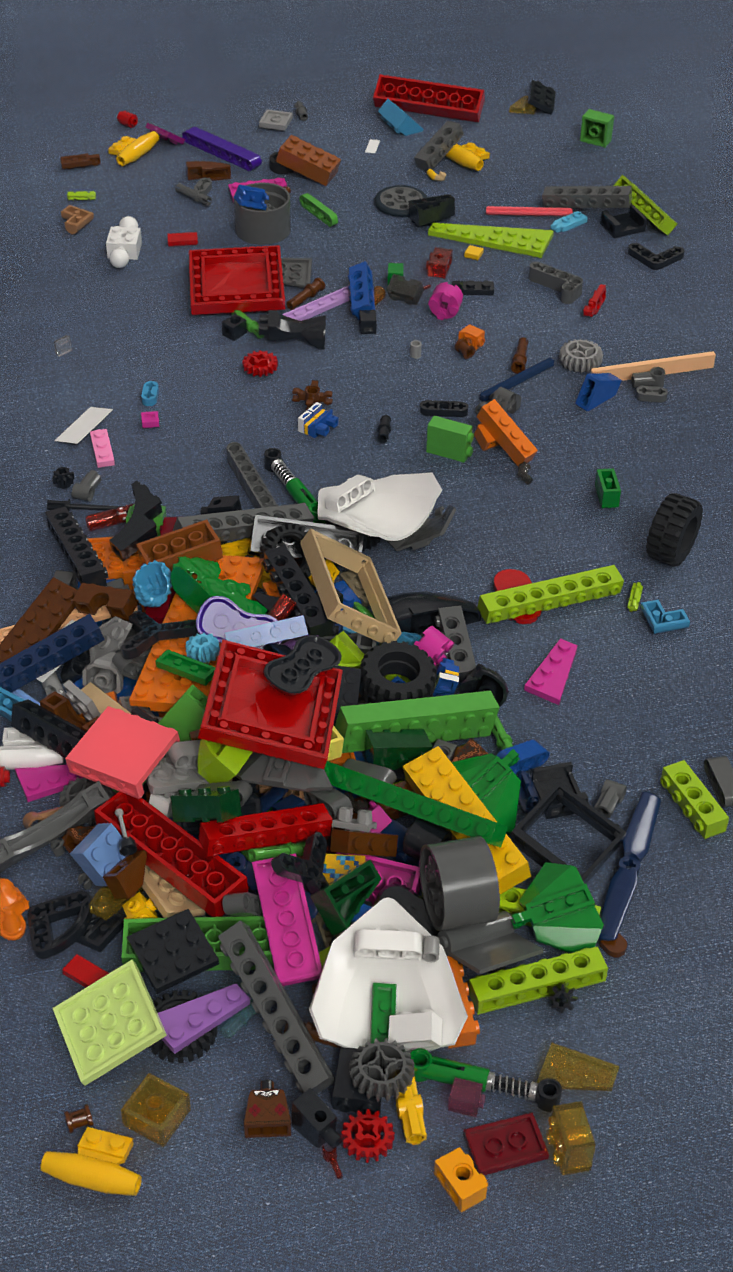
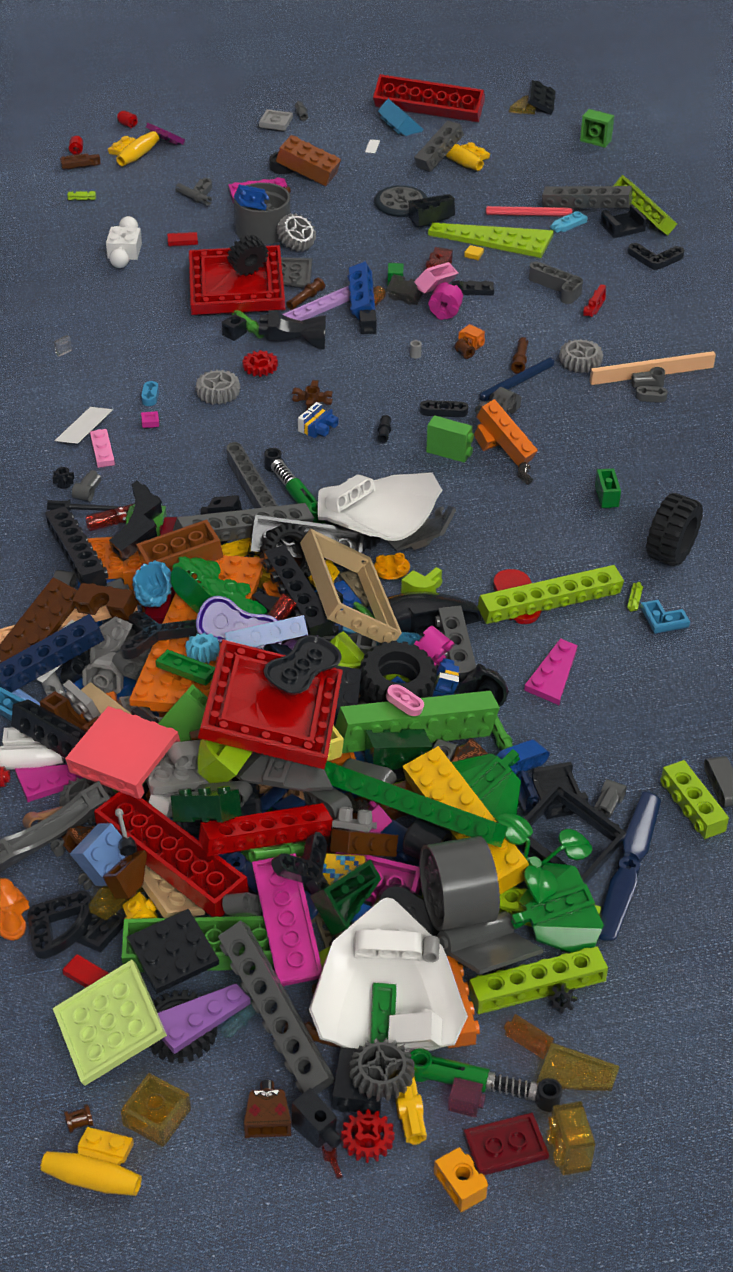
medium nougat brick [61,205,94,234] -> none
dark purple beam [182,126,262,171] -> none
reddish brown slope [186,161,231,181] -> none
bright green beam [299,193,338,227] -> none
arm [427,169,446,181] -> none
blue slope [575,373,622,411] -> none
reddish brown tile [599,933,627,958] -> none
none -> red brick [69,136,83,155]
none -> light grey gear [195,369,240,405]
none -> black tyre [227,235,269,275]
none -> light grey gear [277,213,316,252]
none -> light orange dish [374,553,410,580]
none -> bright pink plate [386,684,424,716]
none -> lime brick [401,567,442,593]
none -> bright pink brick [414,262,459,293]
none -> green plant [495,813,592,904]
none -> clear orange hinge [504,1014,554,1059]

